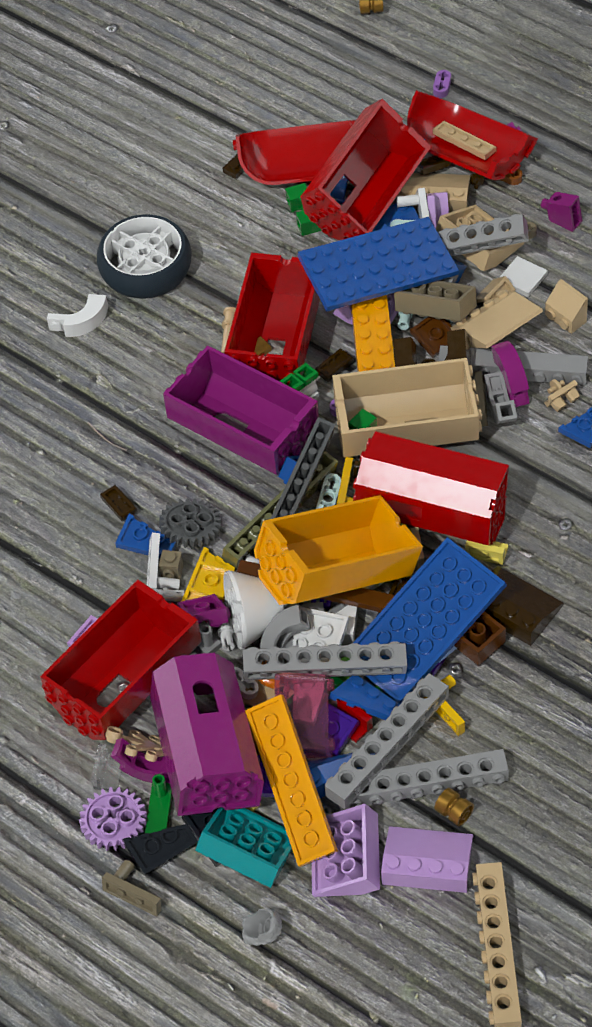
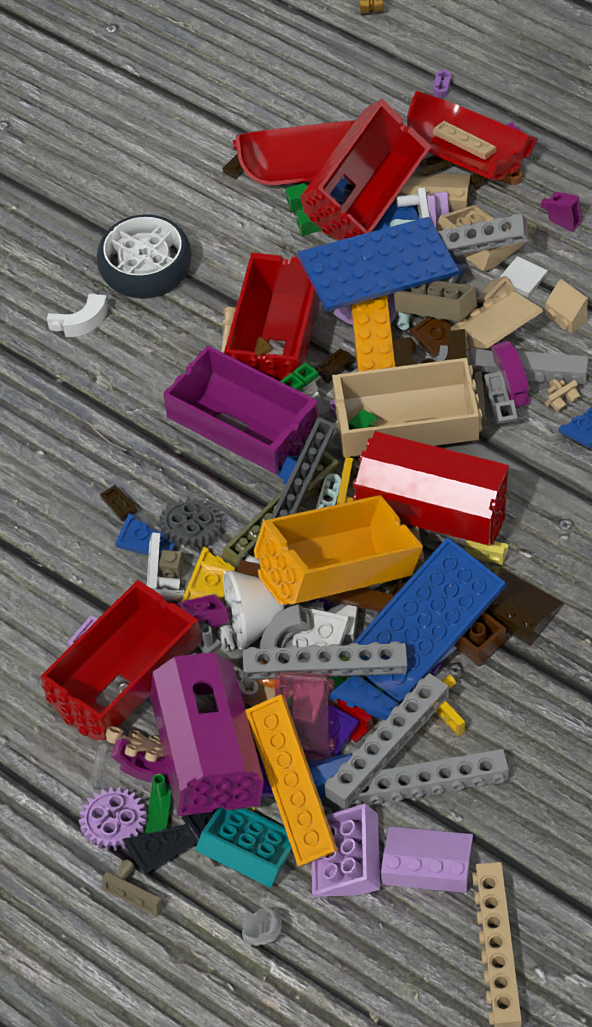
pearl gold wheel [434,787,474,826] -> none

